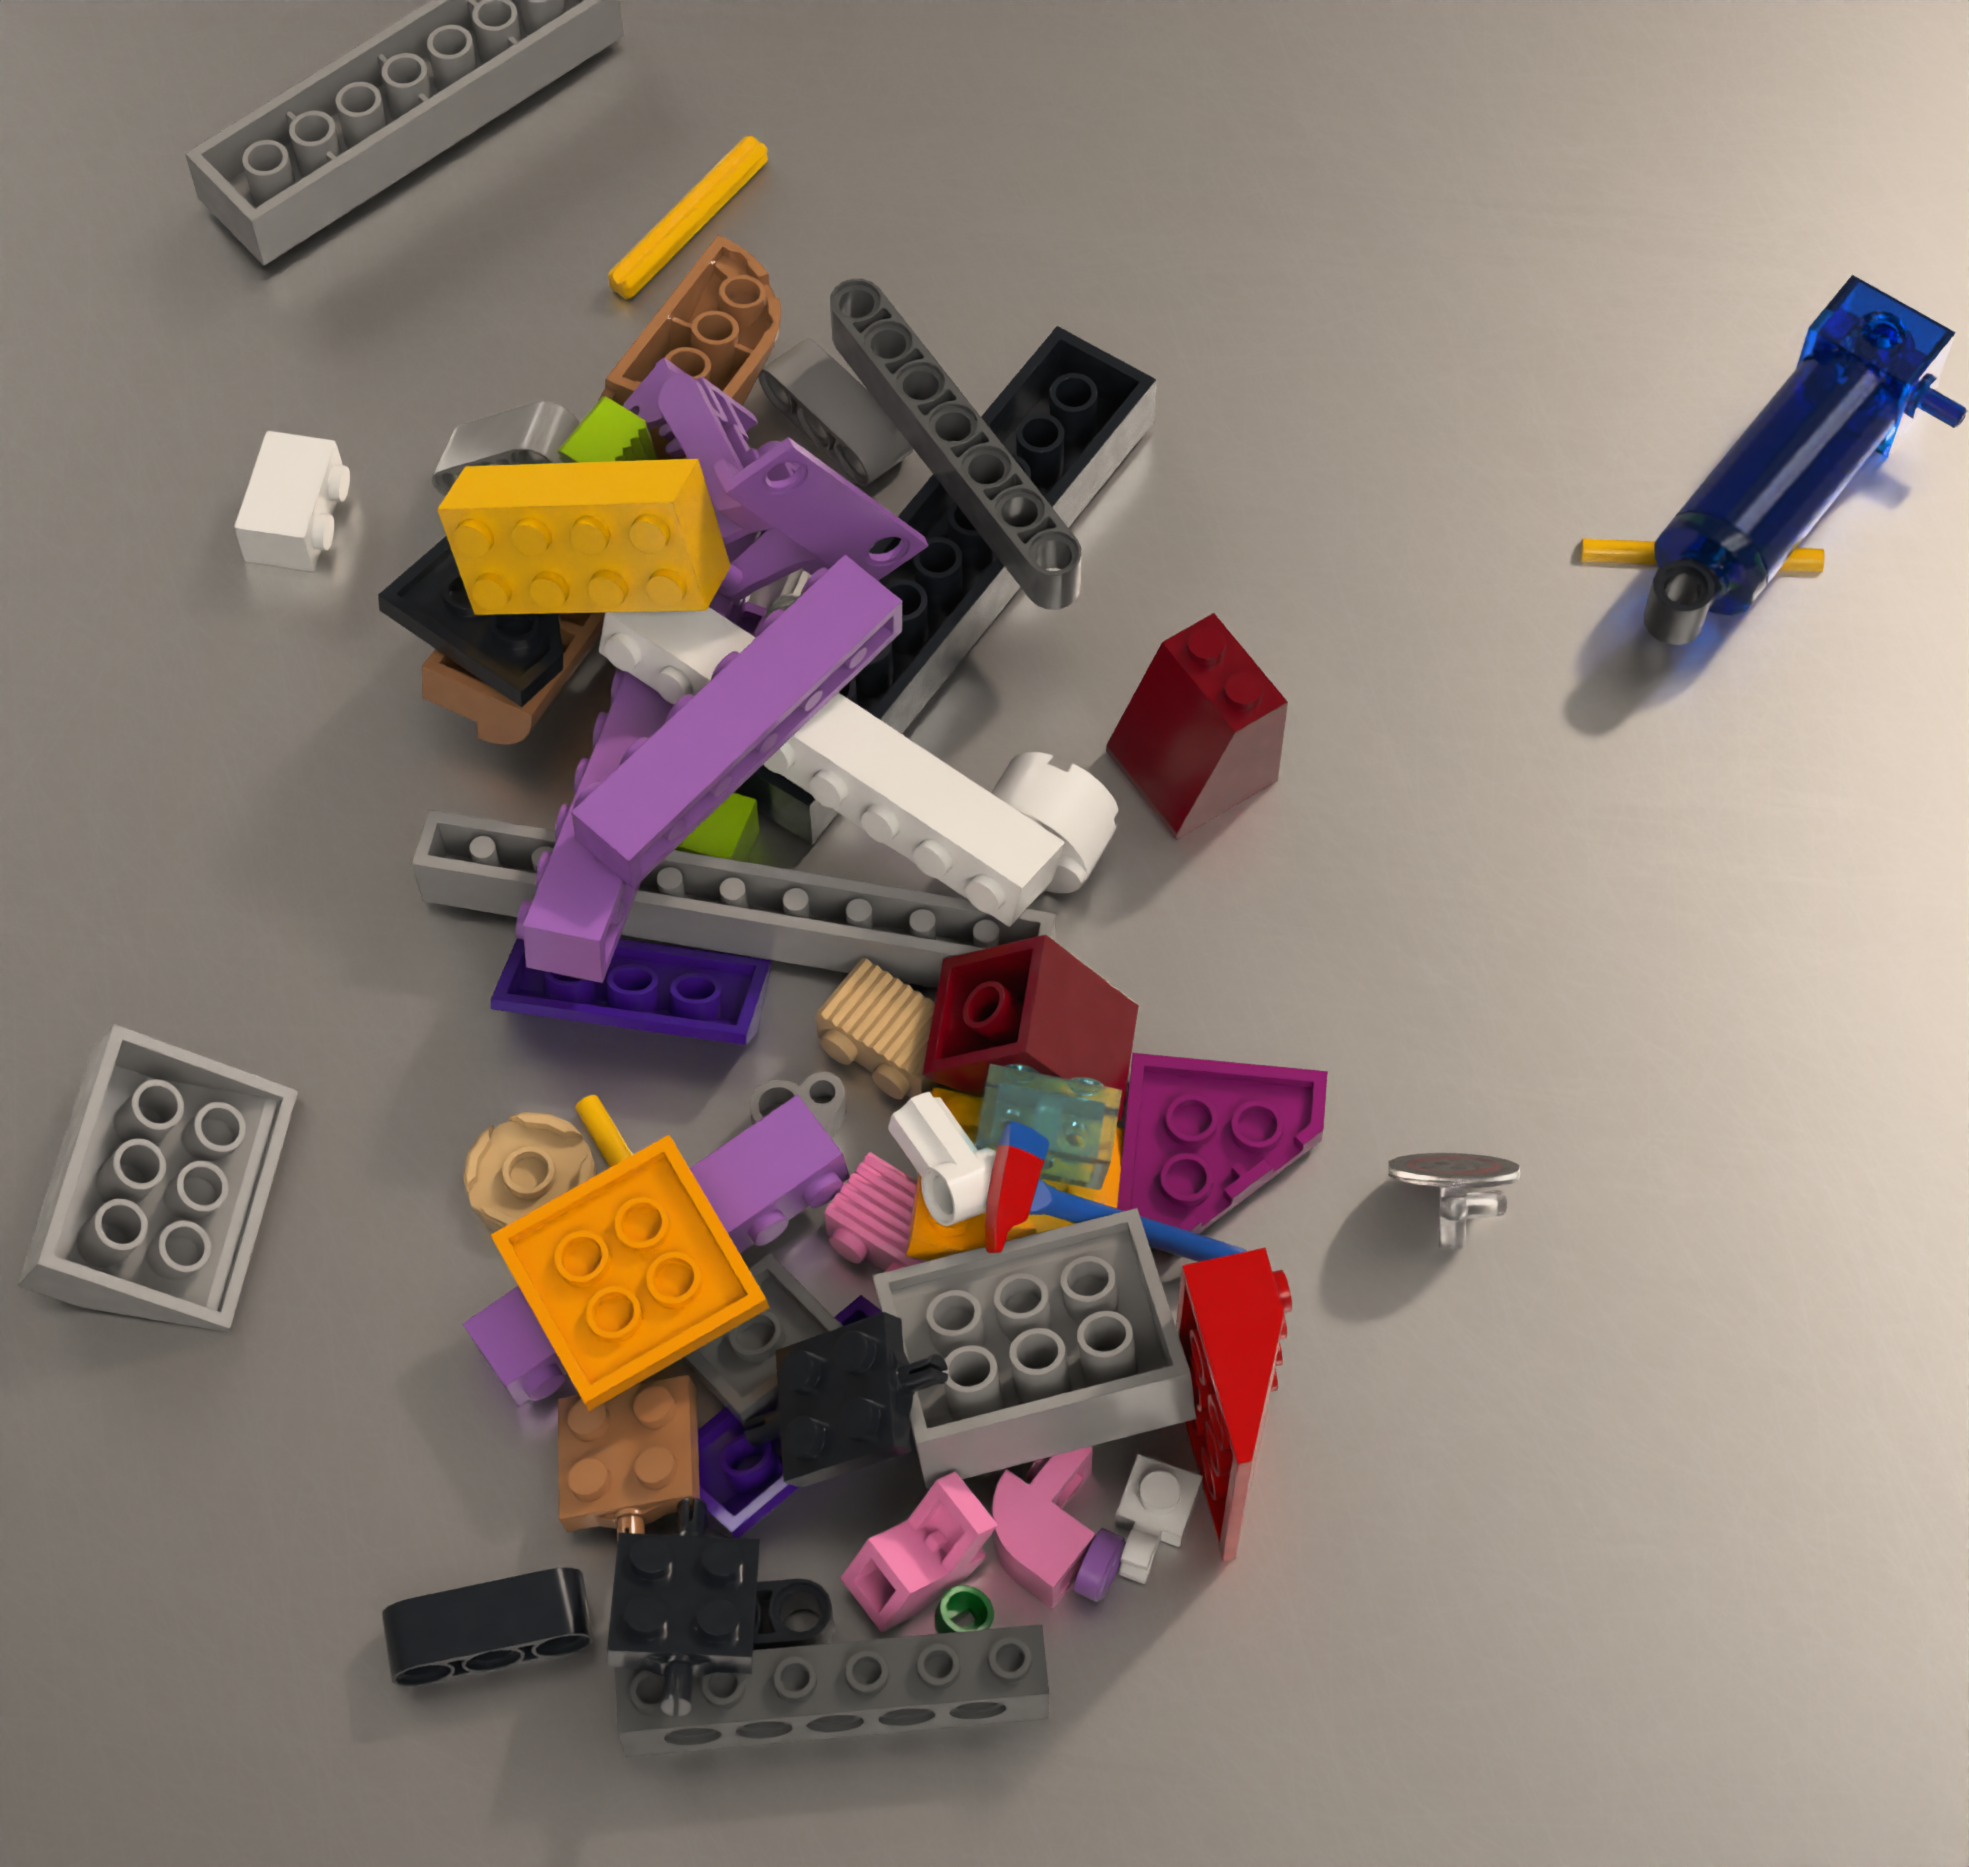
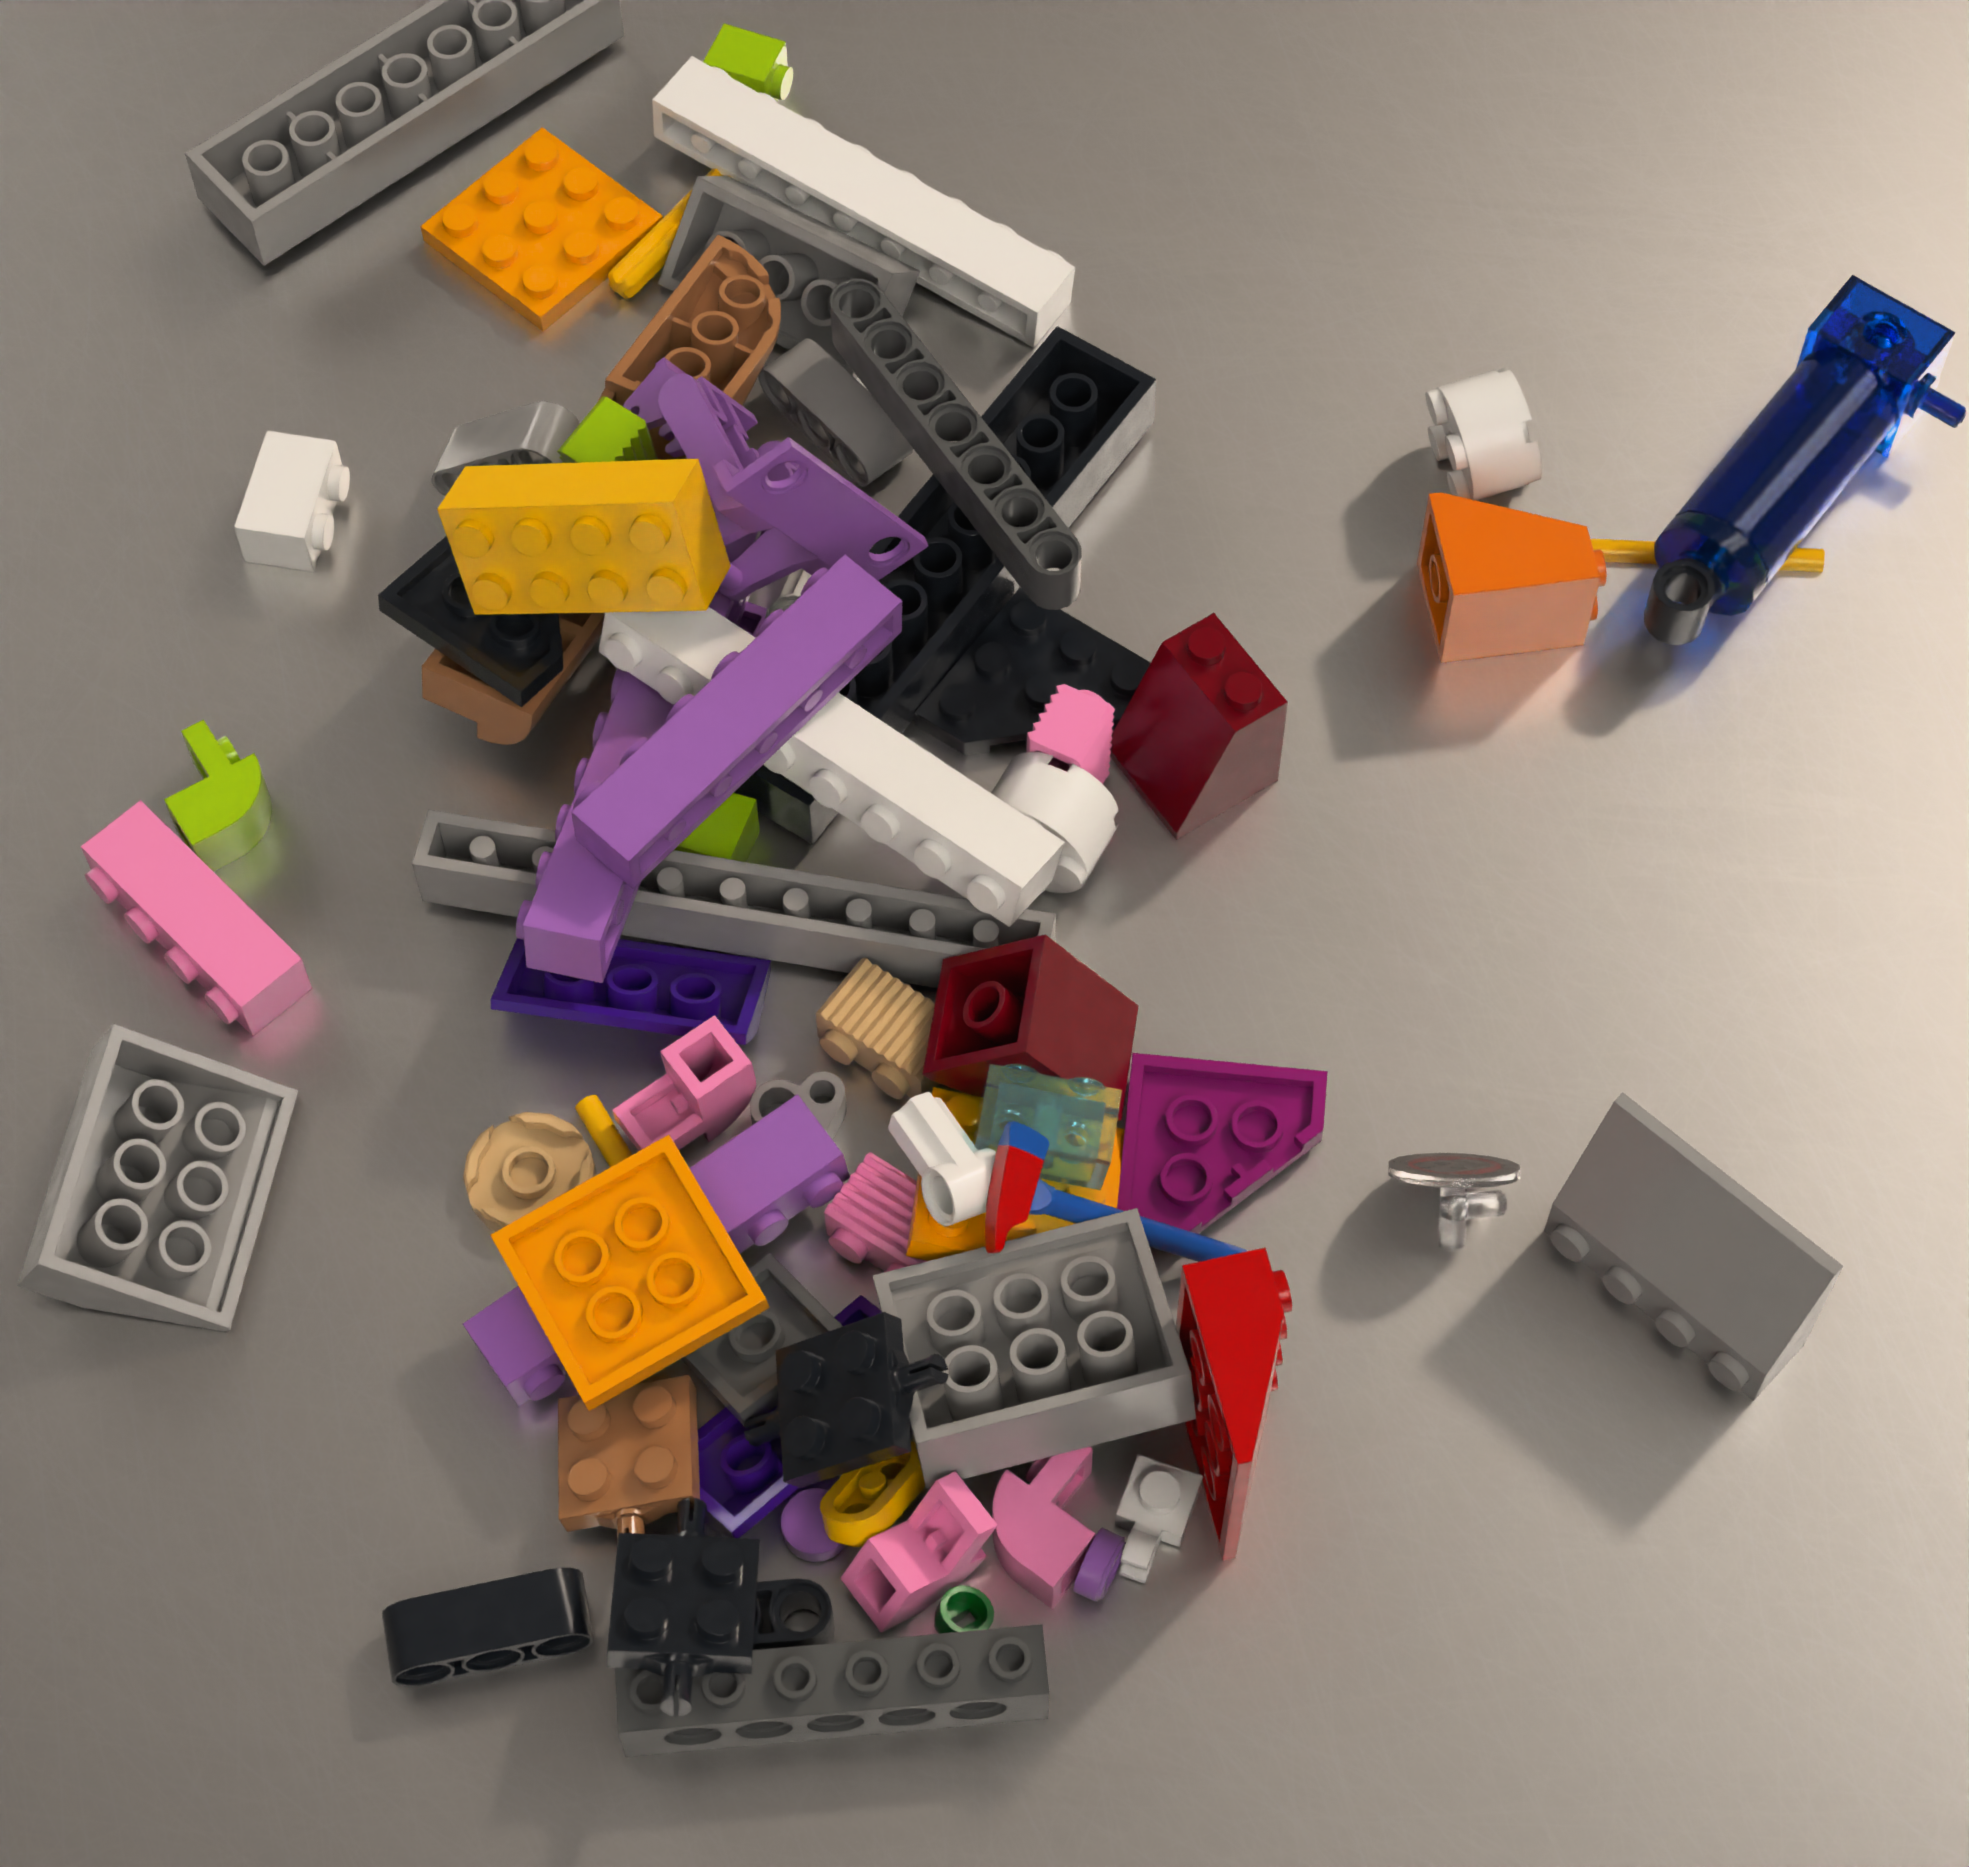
none -> bright pink brick [81,800,312,1036]
none -> lime brick [164,720,272,872]
none -> light orange plate [420,127,663,332]
none -> bright pink brick [612,1015,756,1151]
none -> white brick [652,56,1075,348]
none -> light grey slope [658,176,920,379]
none -> lime brick [703,24,793,101]
none -> medium lavender tile [781,1488,846,1562]
none -> yellow plate [820,1441,926,1547]
none -> black plate [915,587,1151,756]
none -> bright pink brick [1026,684,1115,784]
none -> orange slope [1417,492,1607,663]
none -> white brick [1425,368,1542,501]
none -> light grey slope [1544,1092,1843,1401]

